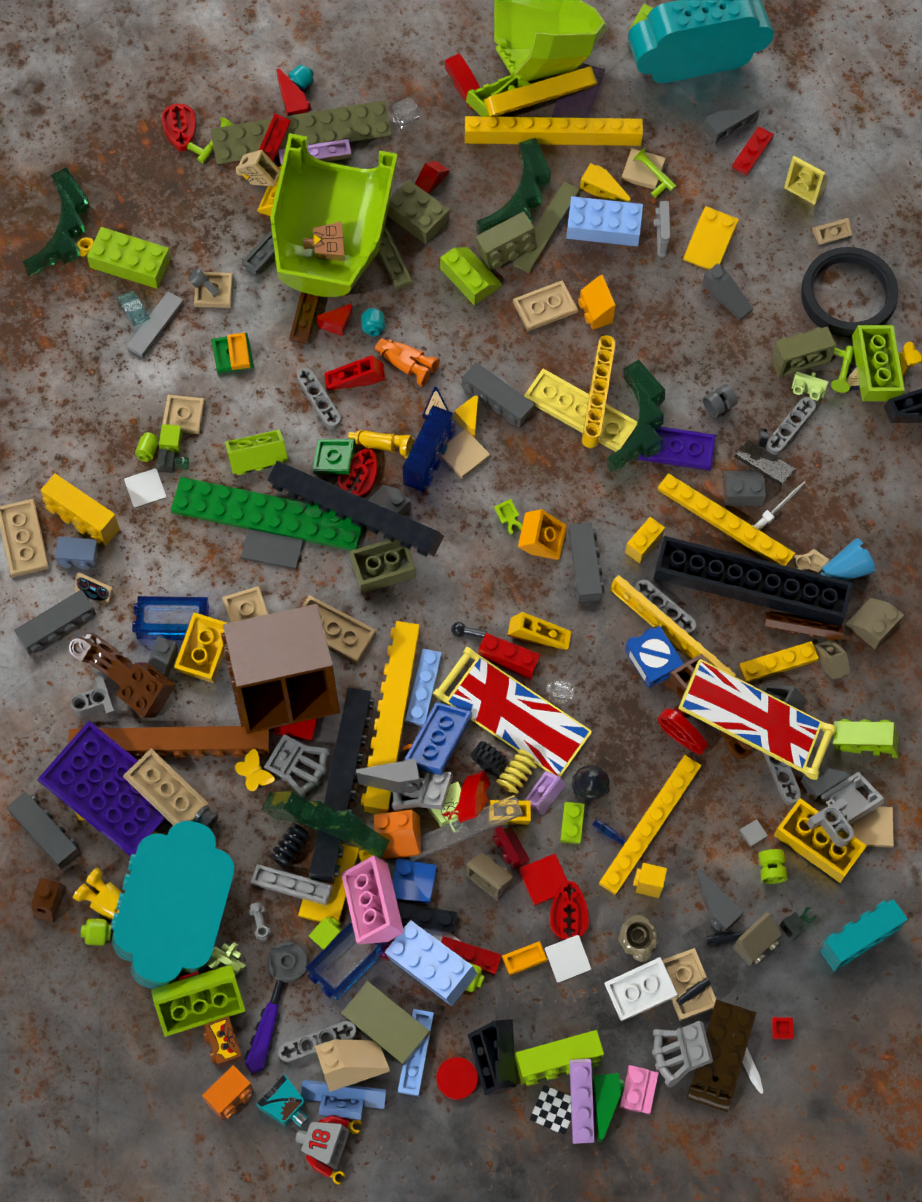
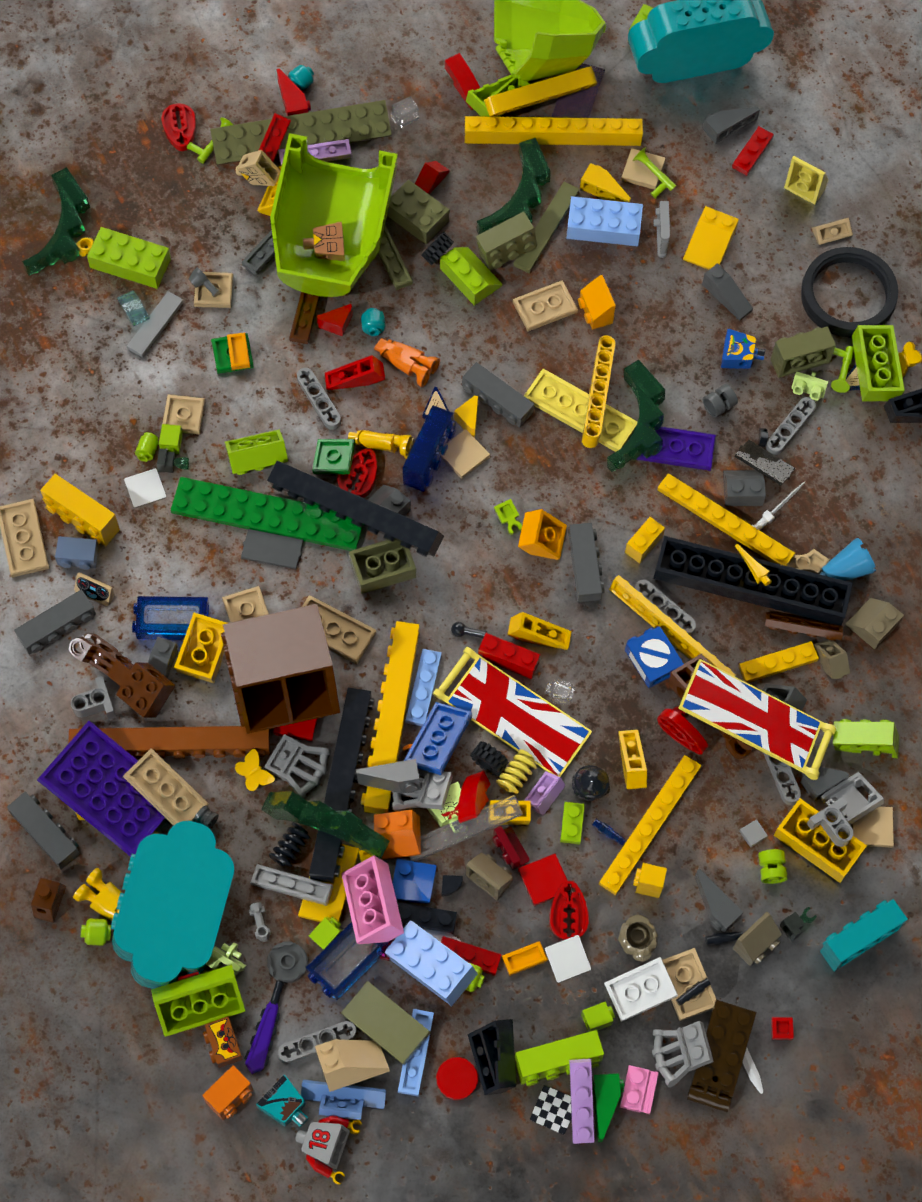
none -> black tyre [421,232,454,265]
none -> black tile [442,875,463,896]
none -> lime brick [581,1001,615,1032]
none -> yellow slope [618,730,647,789]
none -> torso [721,329,765,369]
none -> yellow piece [735,544,771,586]

